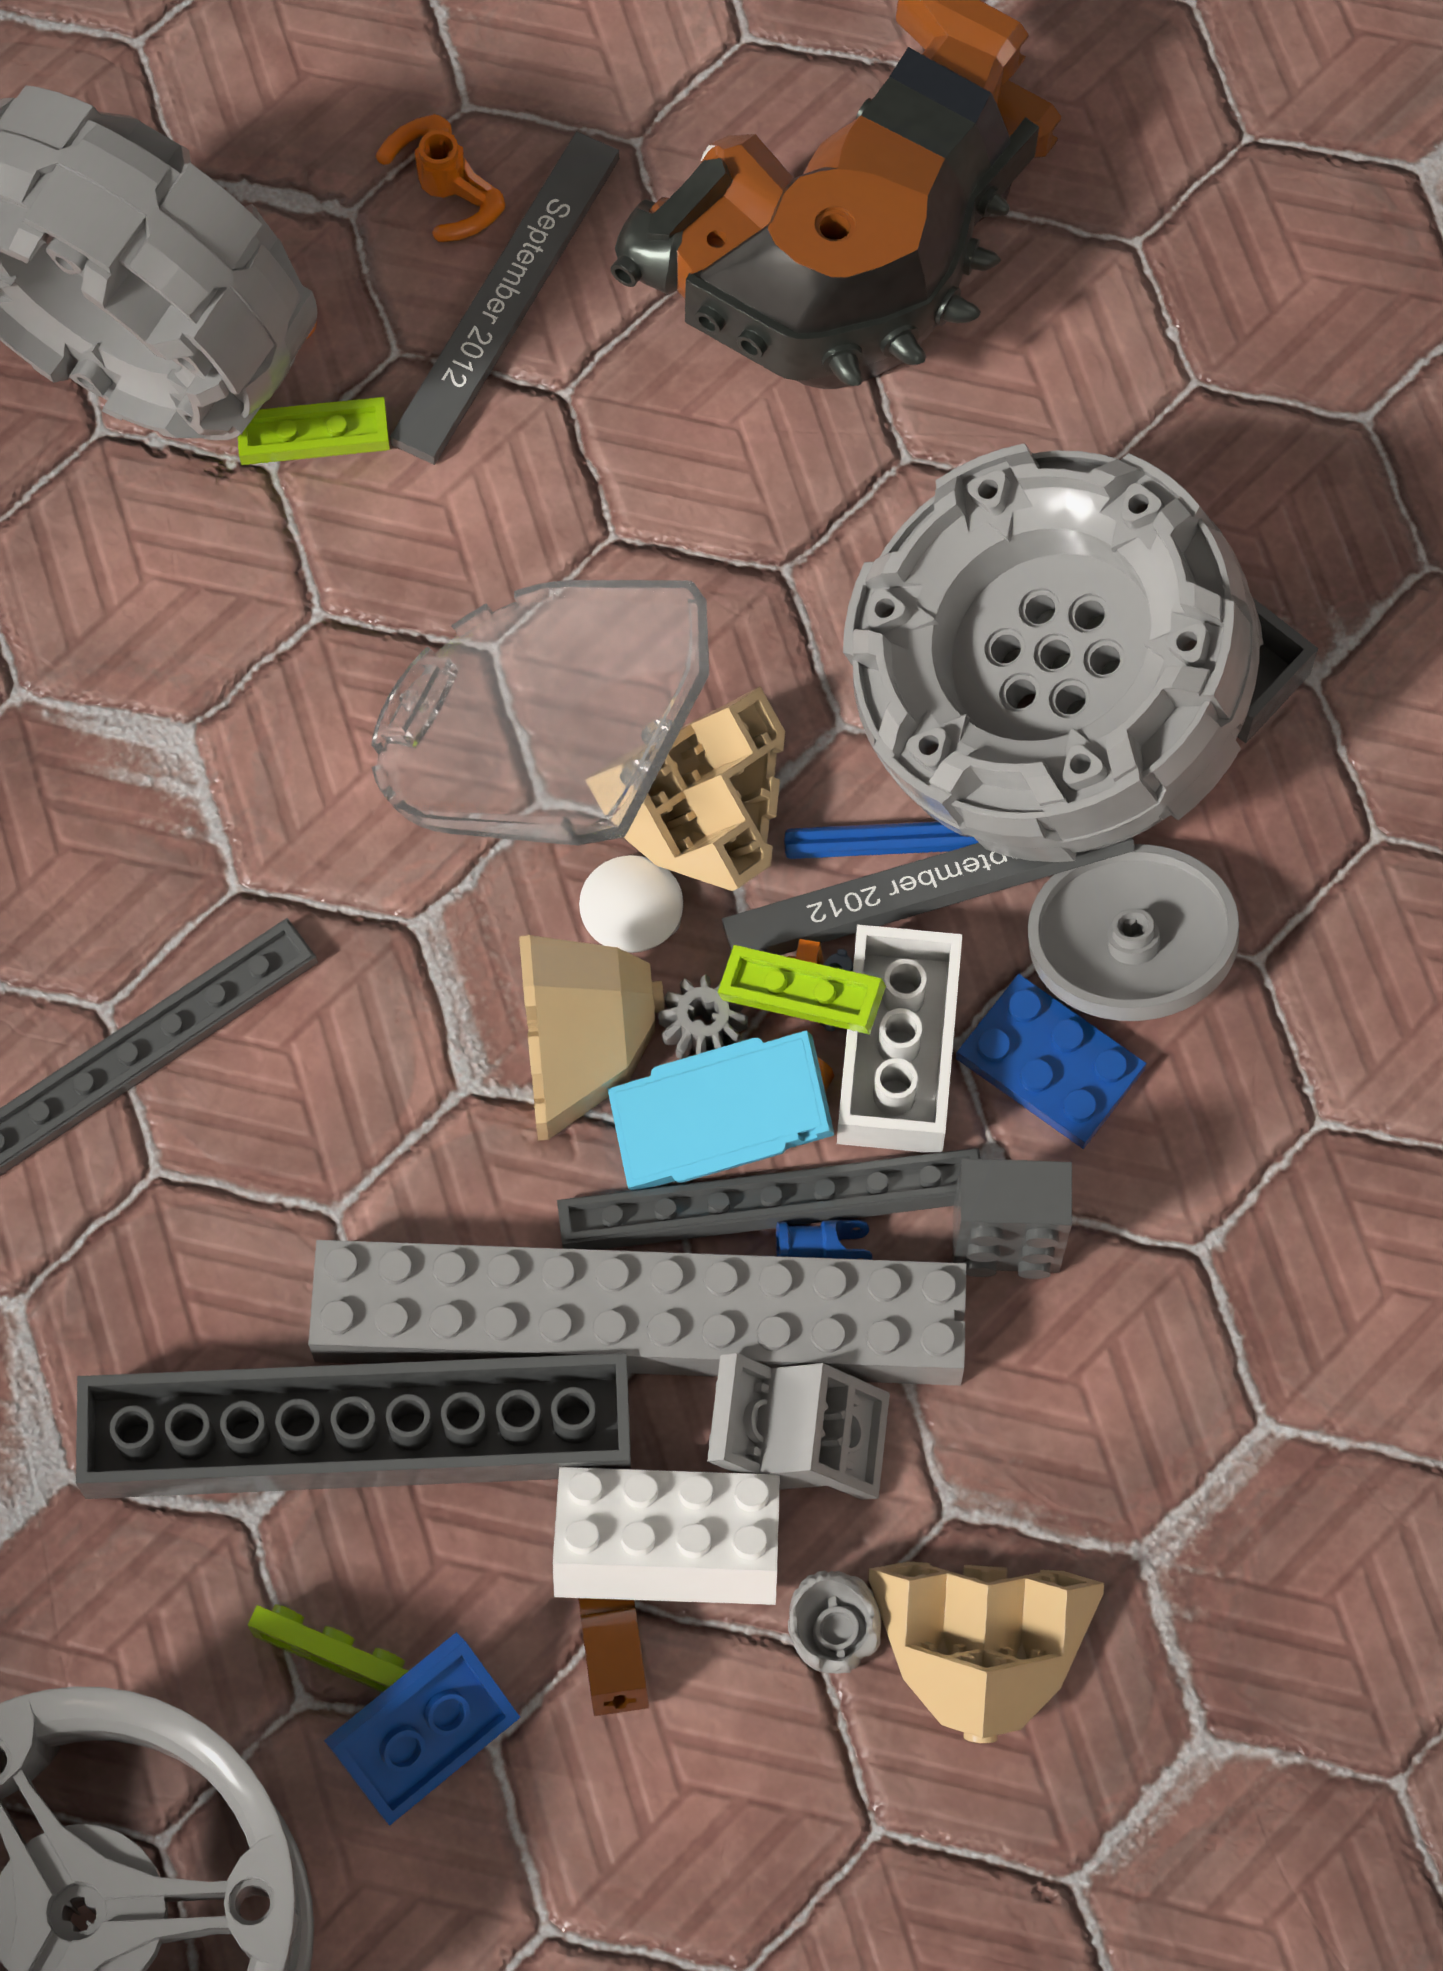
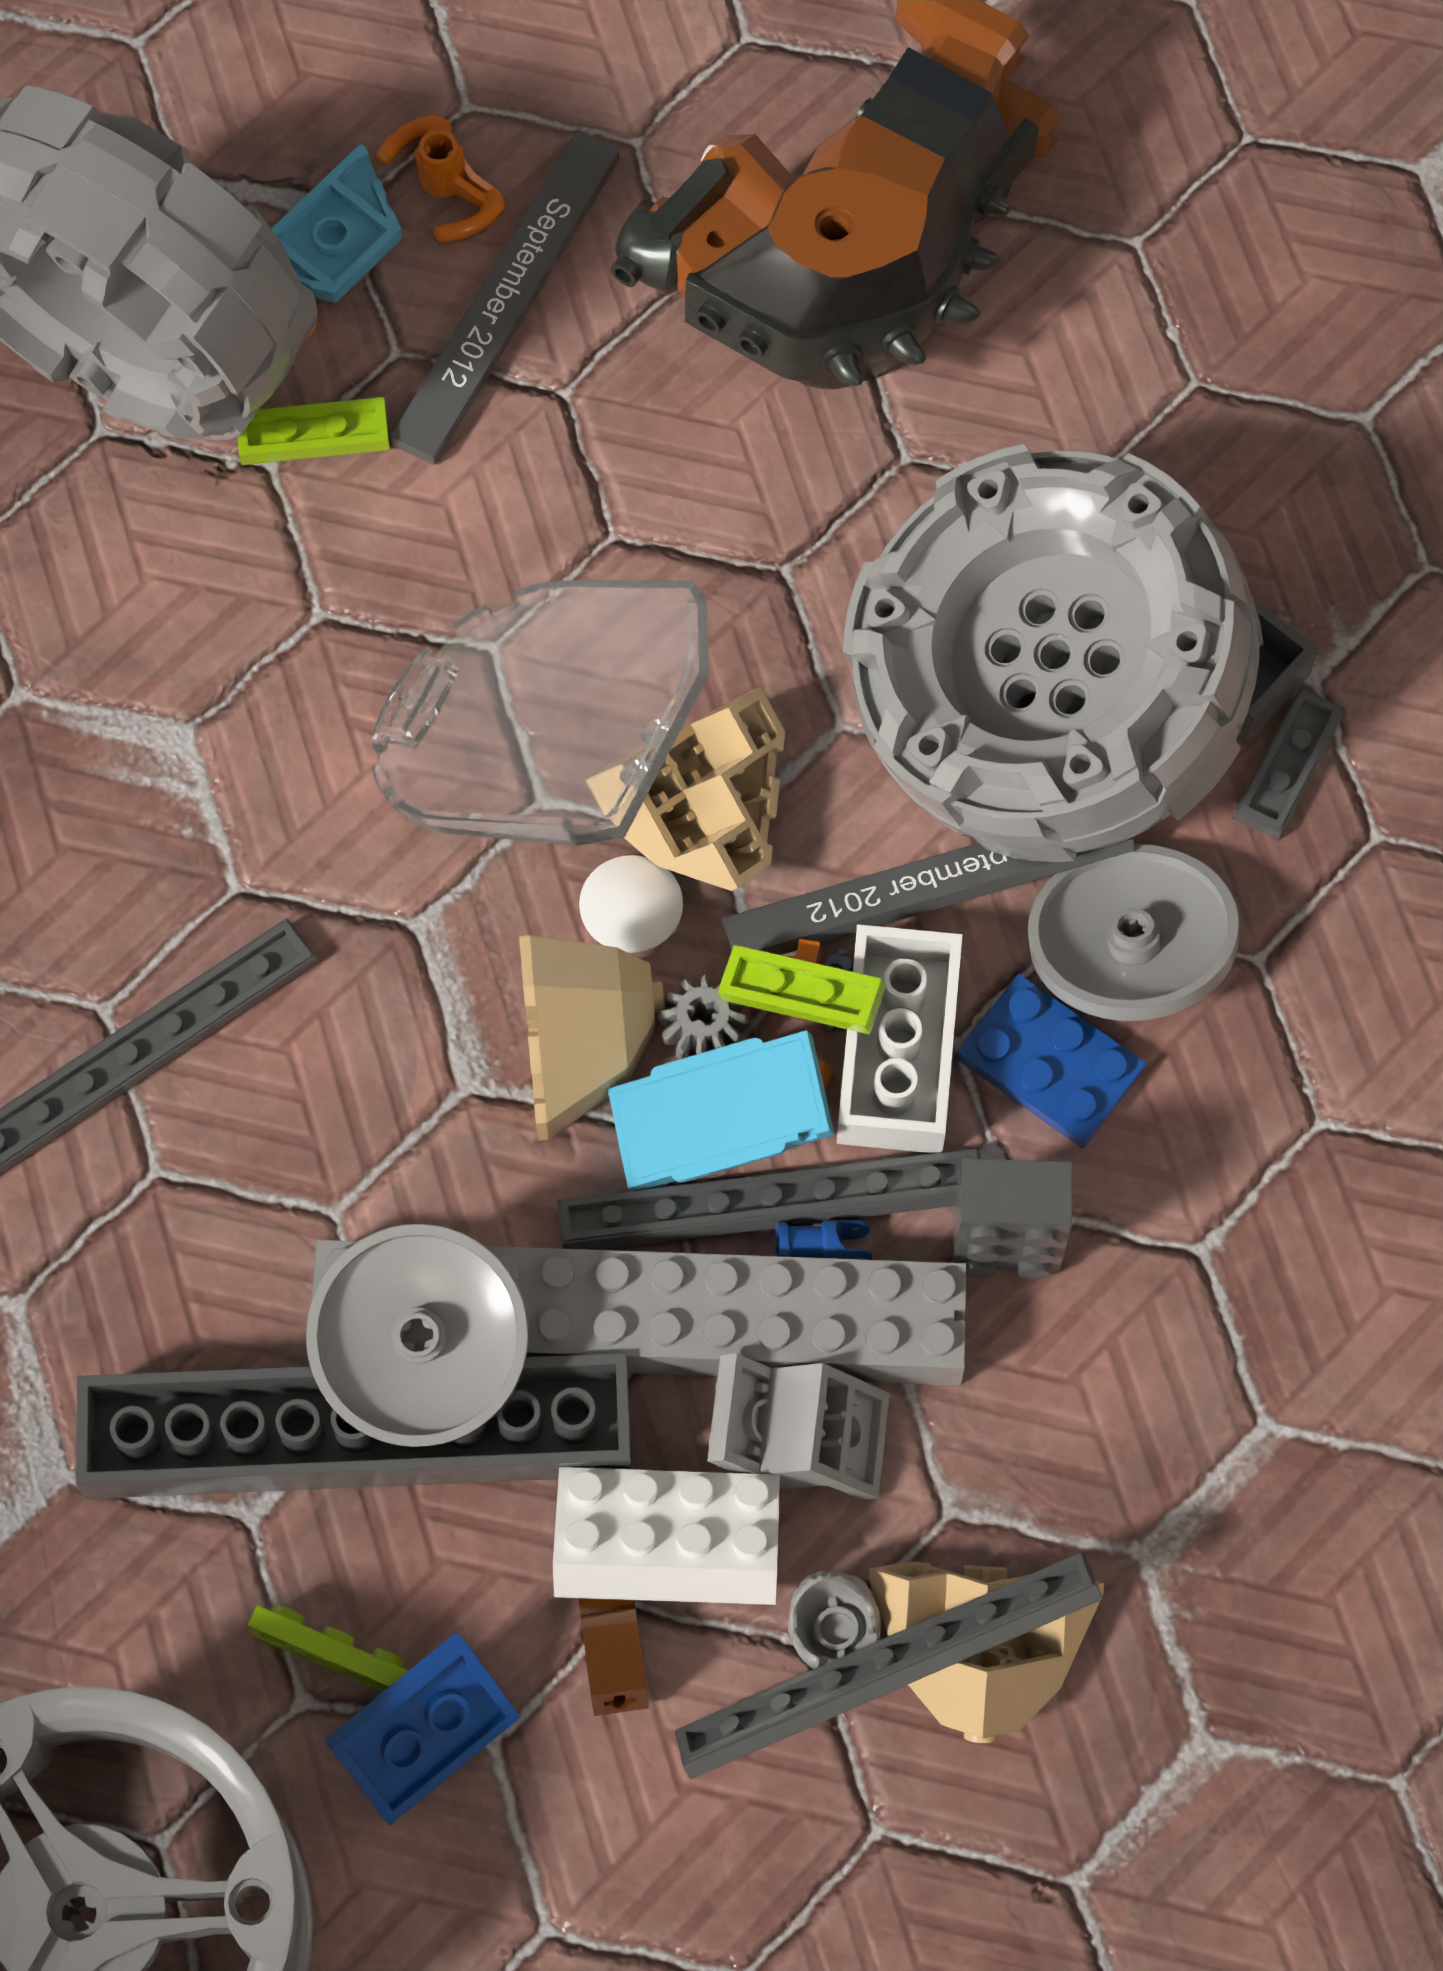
blue axle [784,821,979,859] -> none
none -> medium azure wing [271,144,403,303]
none -> light grey dish [306,1224,529,1447]
none -> dark grey tile [675,1552,1103,1780]
none -> dark grey tile [1232,687,1346,841]

